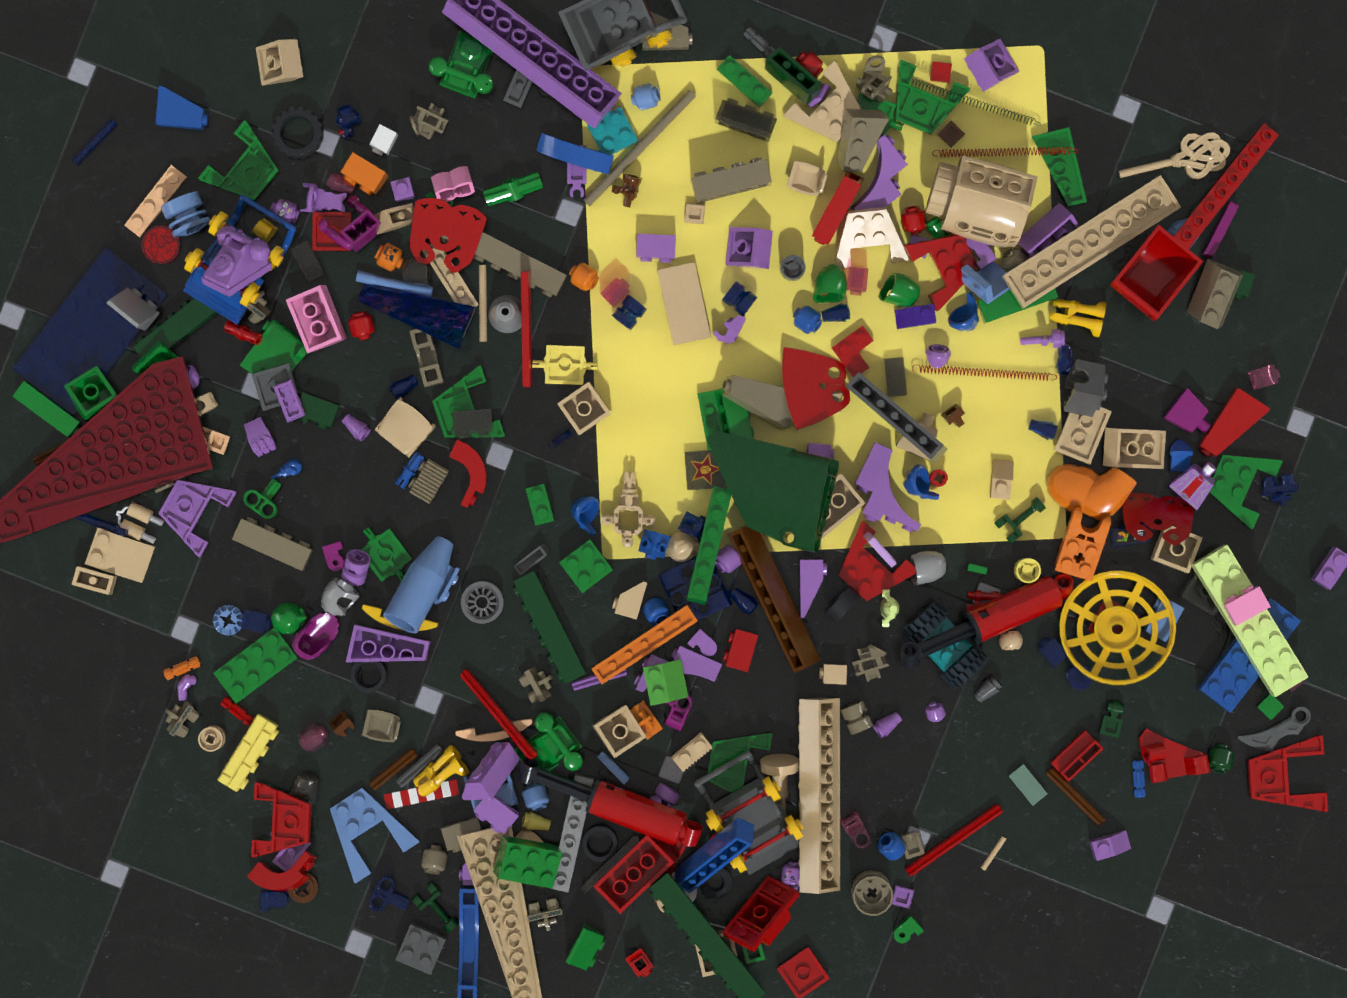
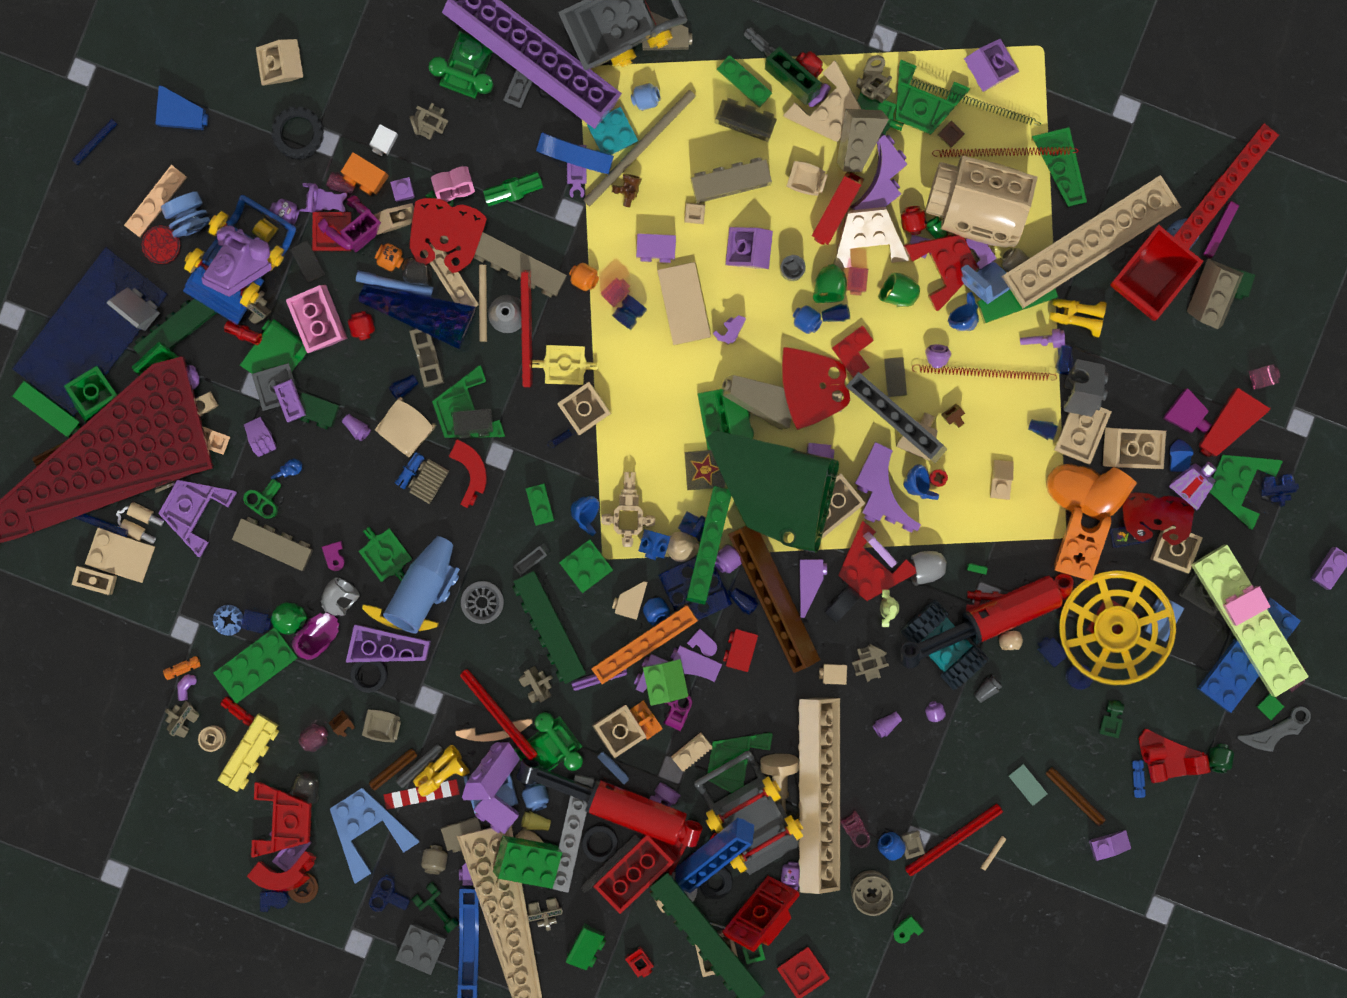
green wing [198,120,279,201] -> none
clear blue animal [336,105,360,138] -> none
medium lavender wheel [341,549,371,586] -> none
clear blue wheel [722,281,758,317] -> none
dark tan wheel [841,701,873,735] -> none
medium lavender tile [892,885,914,909] -> none
dark purple slope [894,304,937,329] -> none
red tile [930,61,952,83] -> none
dark green bar [994,496,1046,543] -> none
light yellow wheel [1014,558,1041,583] -> none
medium lavender slope [1018,203,1080,258] -> none
red piece [1050,730,1103,782] -> none
tan piece [1118,132,1230,180] -> none
red wing [1247,735,1328,812] -> none

